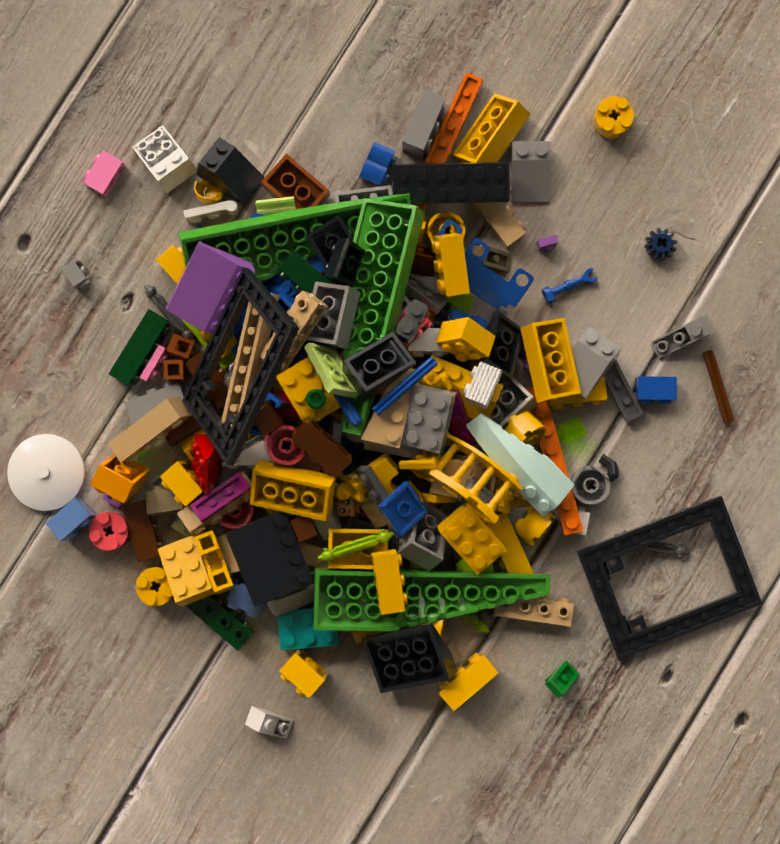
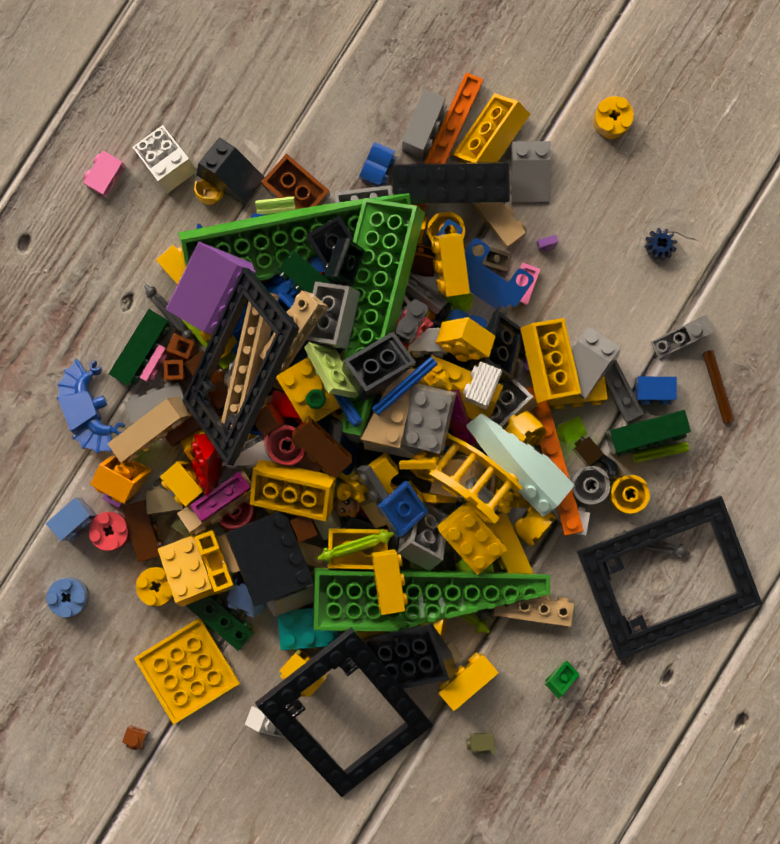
white dish [7,434,85,511] -> none
light grey brick [61,258,90,290] -> none
white plate [184,200,239,223] -> none
blue tile [266,391,289,409] -> none
blue piece [542,268,598,305] -> none
none -> medium blue brick [46,577,89,618]
none -> torso [57,359,125,454]
none -> dark orange brick [122,725,149,750]
none -> yellow plate [134,618,240,725]
none -> black plate [255,627,433,798]
none -> olive brick [466,732,495,754]
none -> bright pink plate [516,262,540,305]
none -> dark brown brick [572,436,604,466]
none -> dark green brick [605,409,691,457]
none -> yellow brick [608,475,650,514]
none -> lime axle [632,442,689,463]

